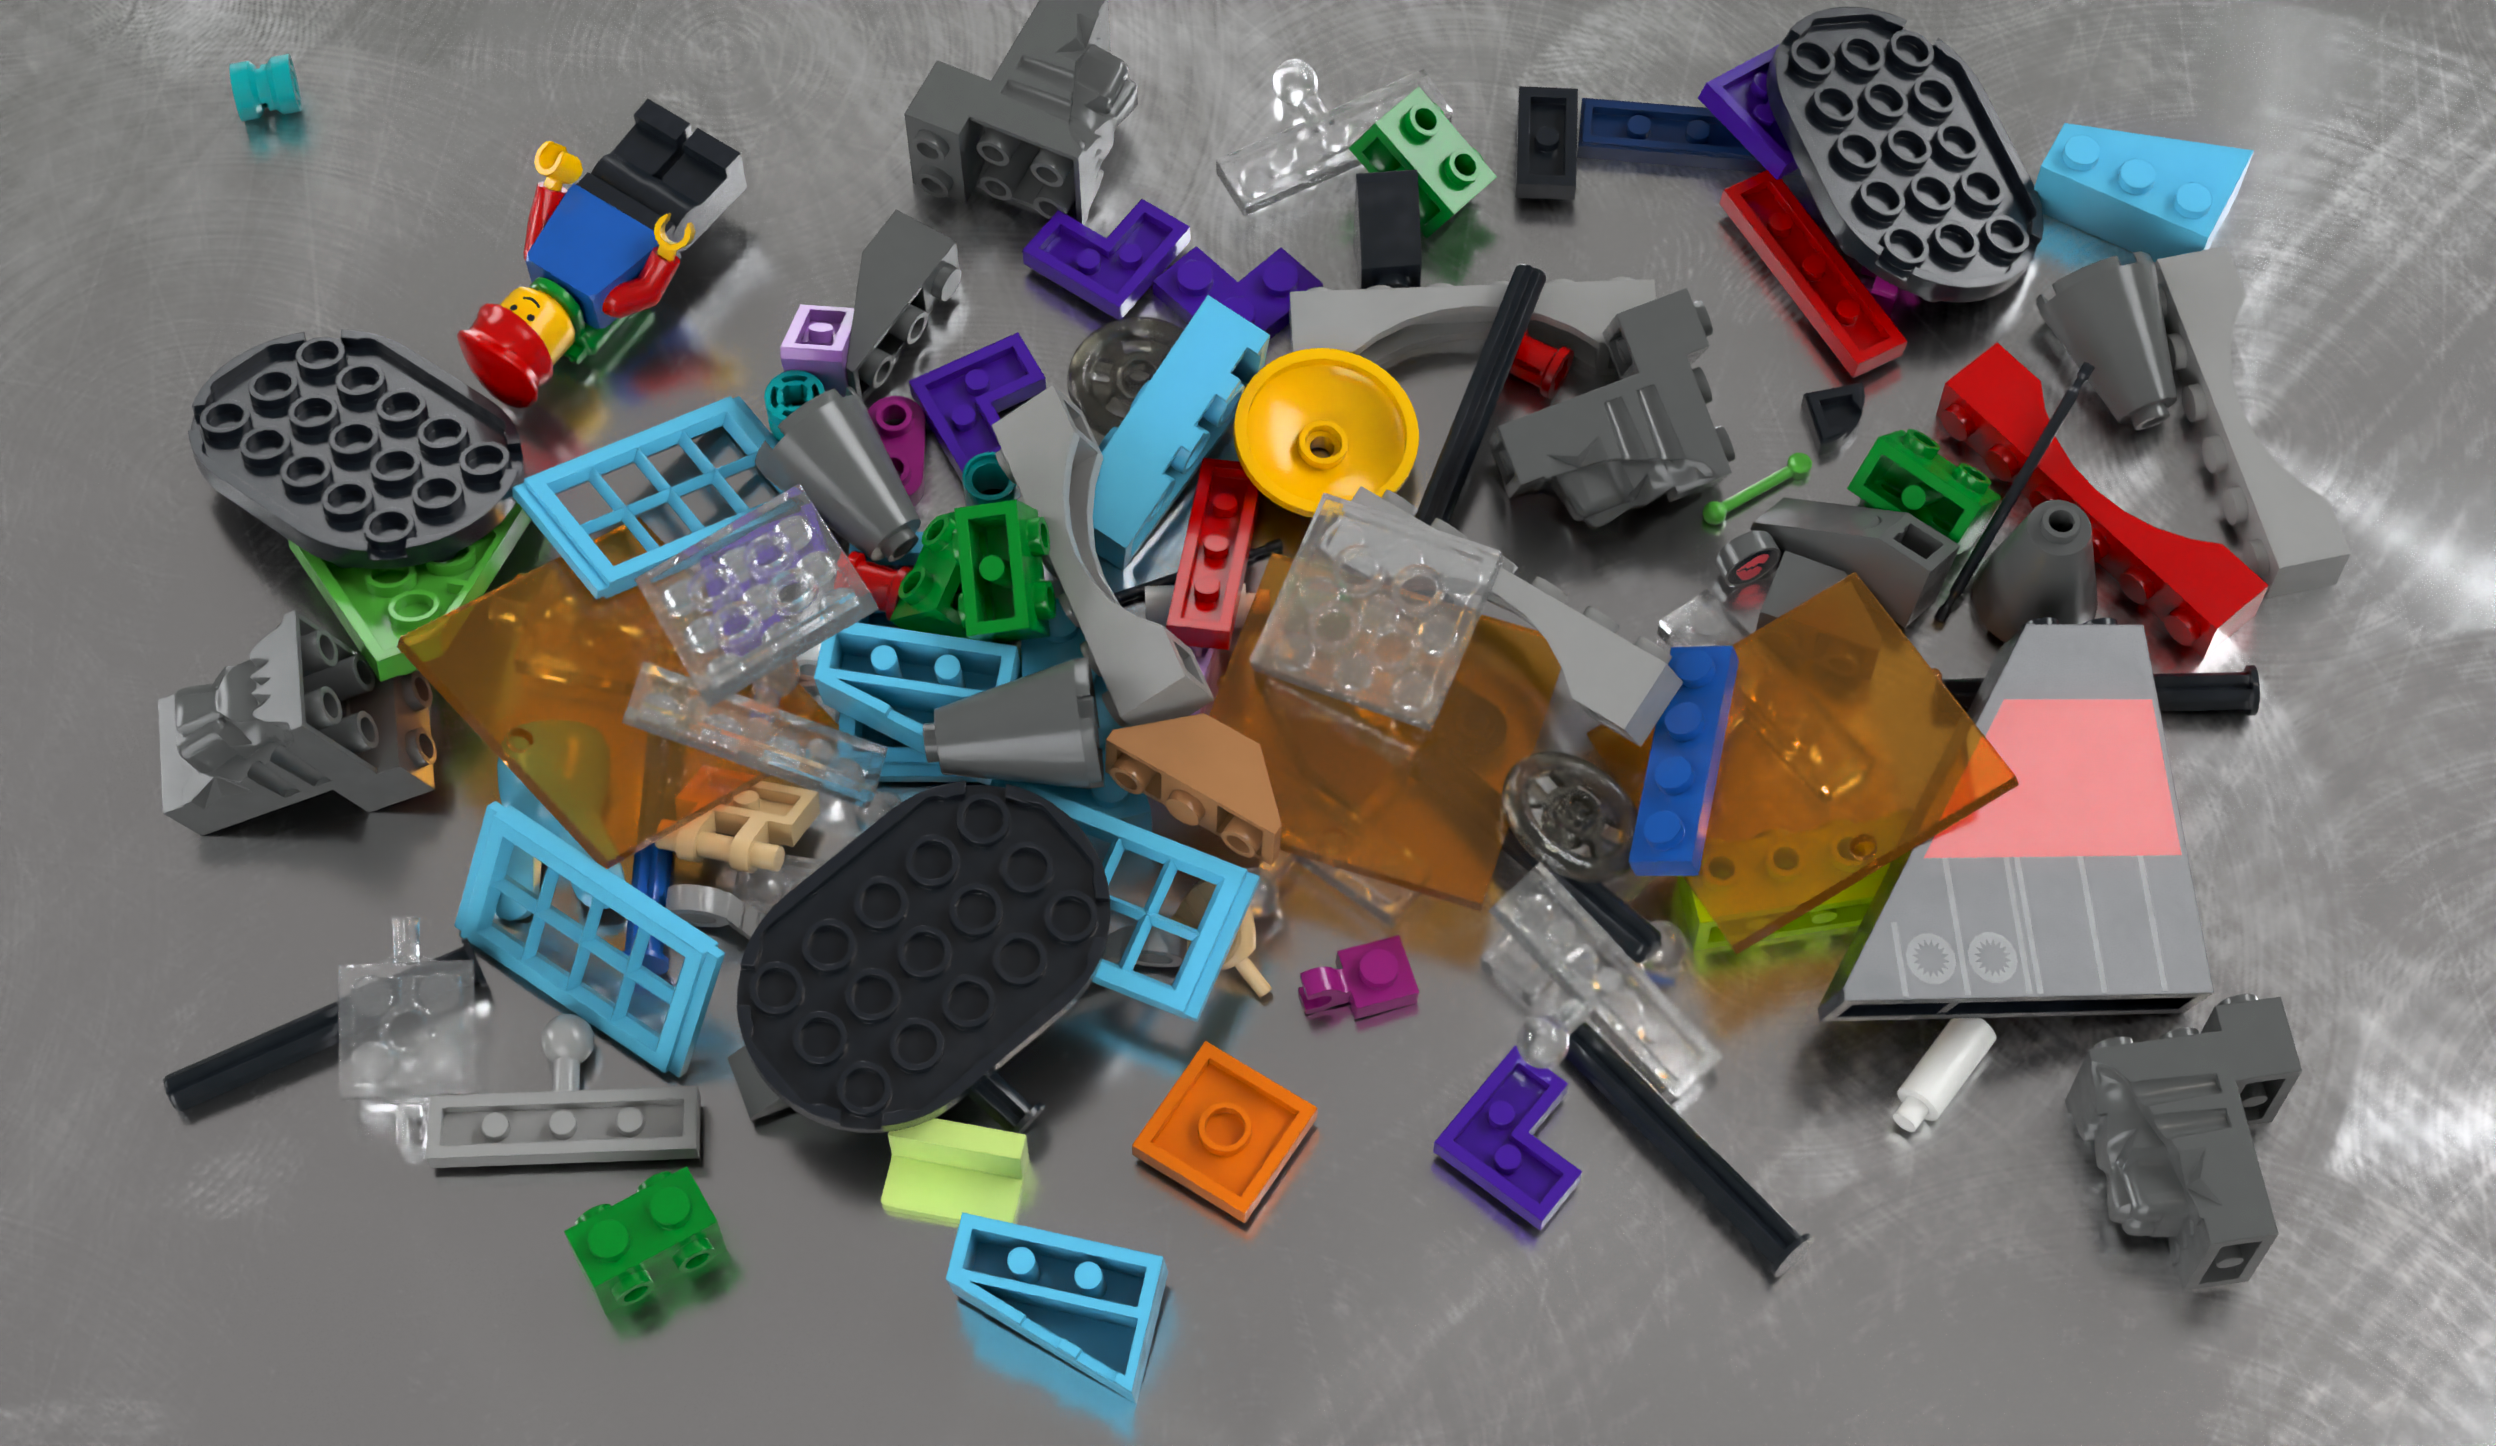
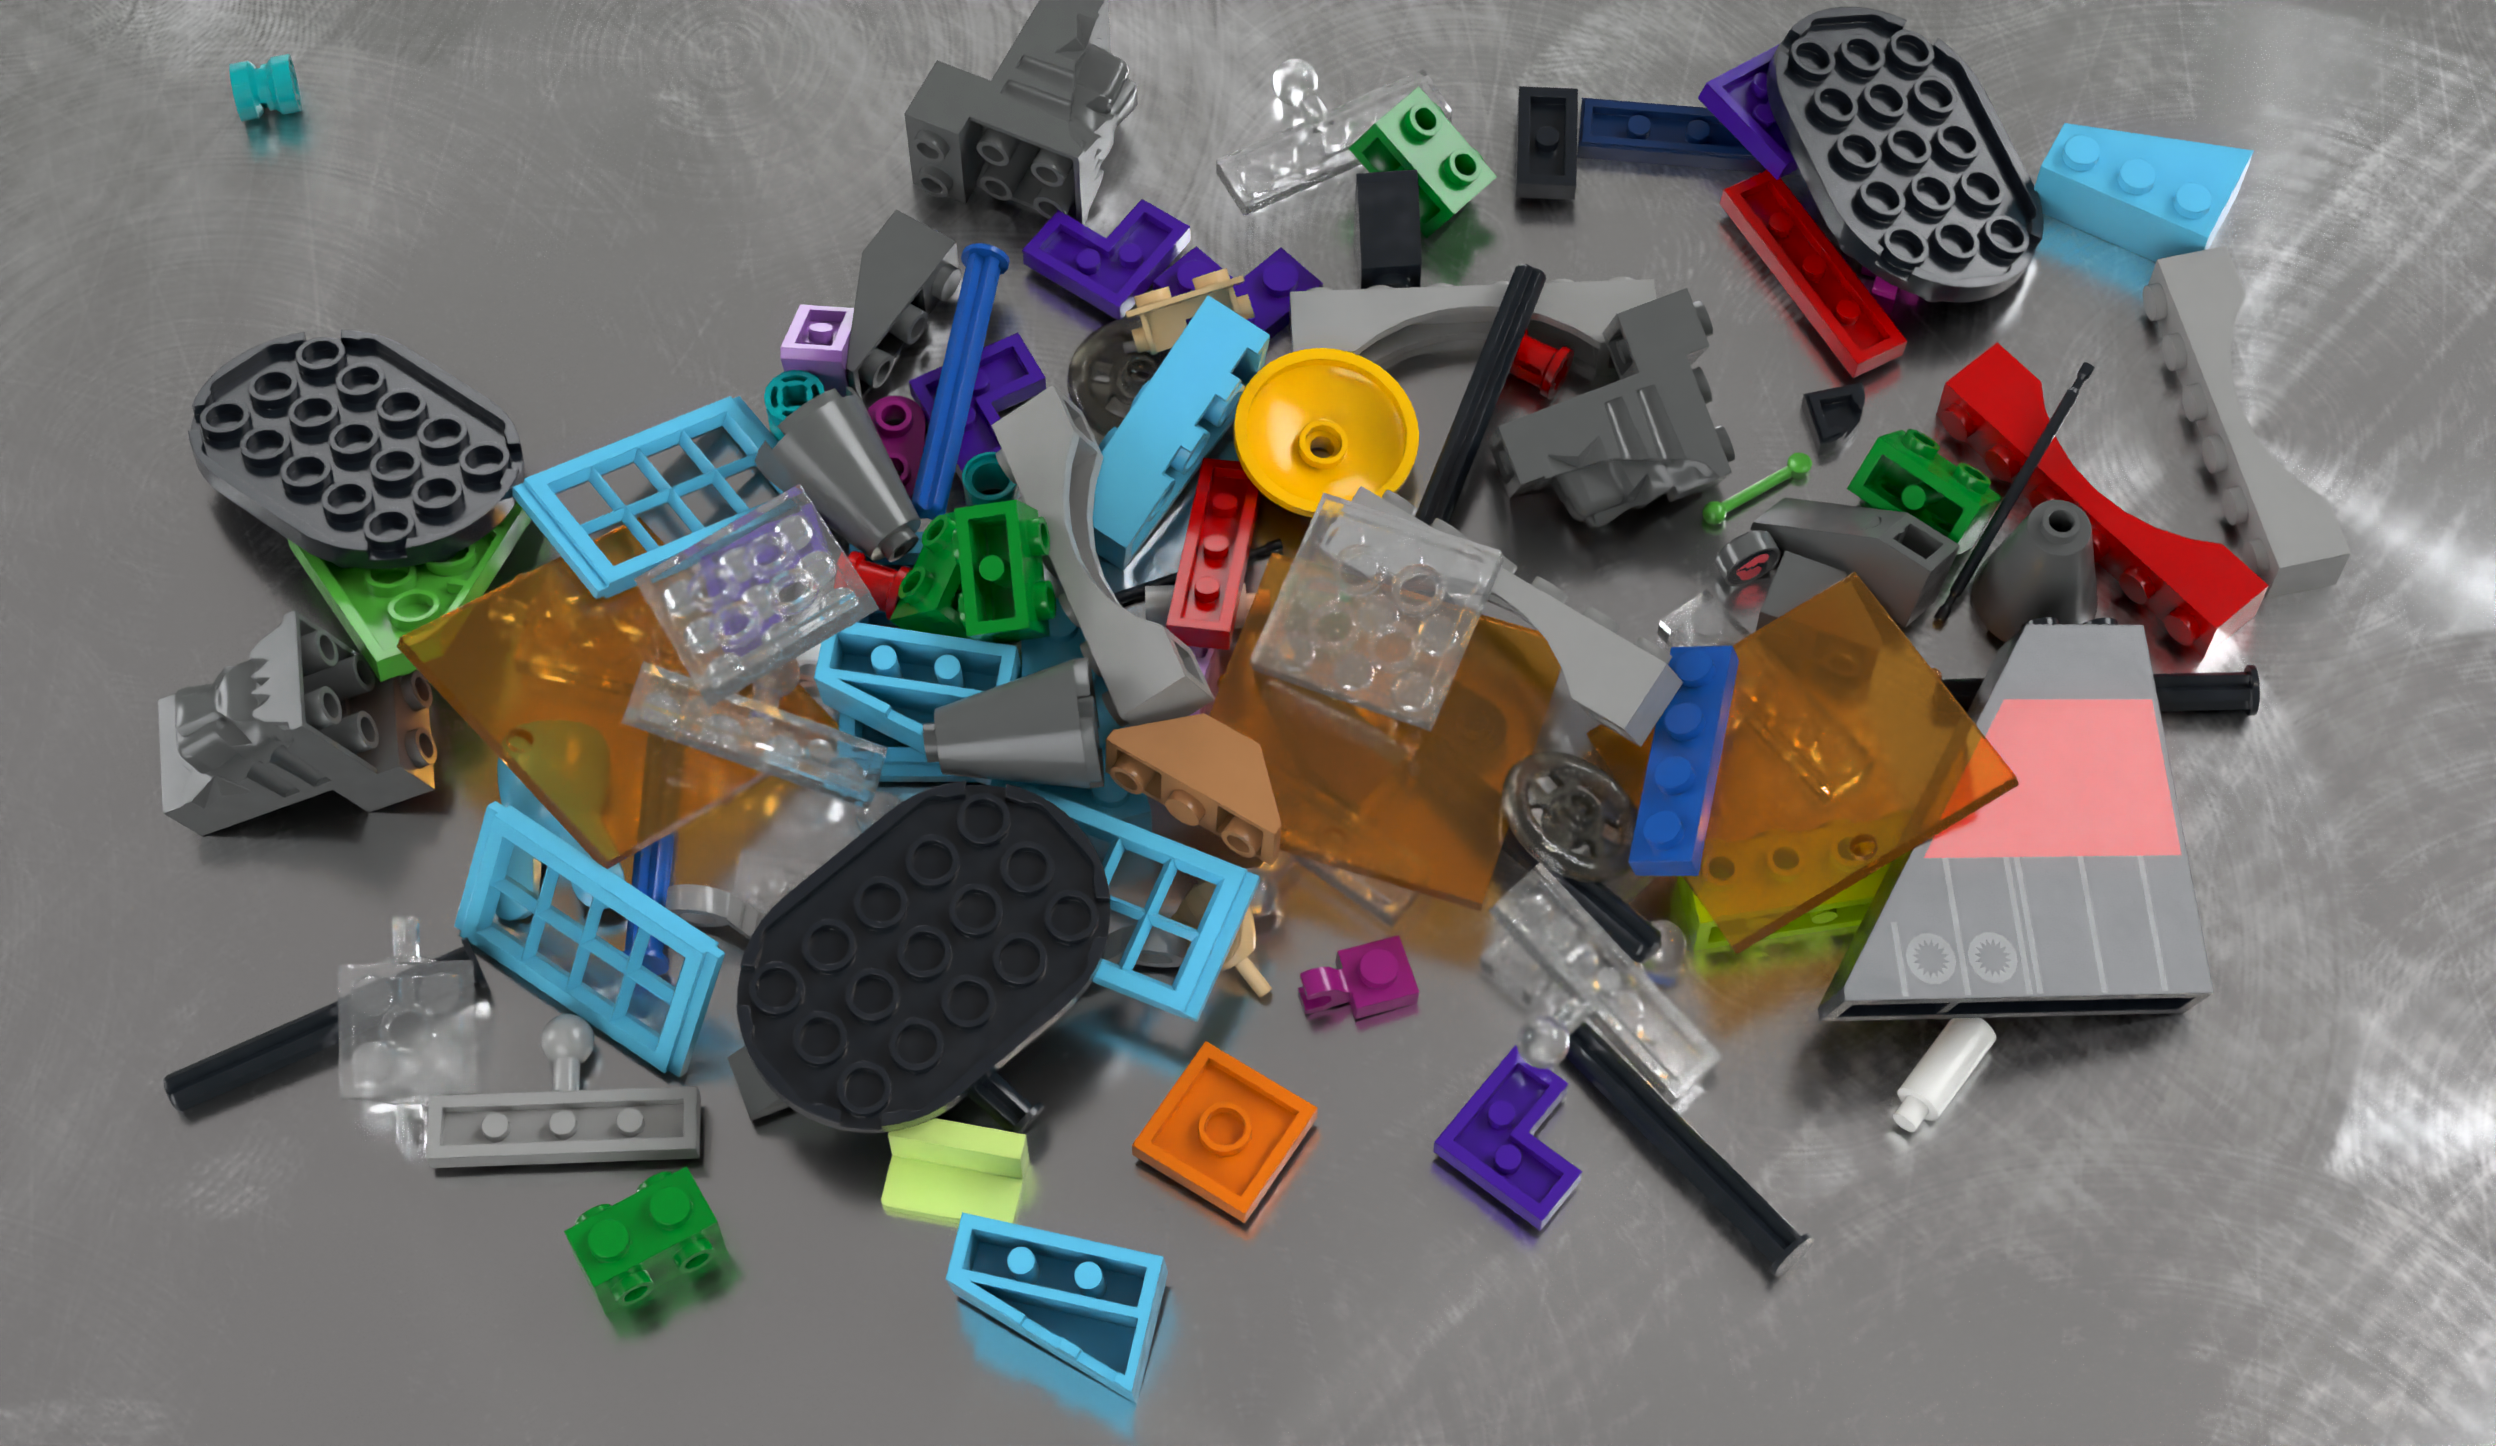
piece [457,98,747,409] -> none
tan plate [655,769,820,873] -> none
dark grey cone [2036,251,2177,430] -> none
dark grey brick [2065,994,2302,1291] -> none
none -> blue axle [911,243,1010,520]
none -> tan hinge [1125,268,1255,355]

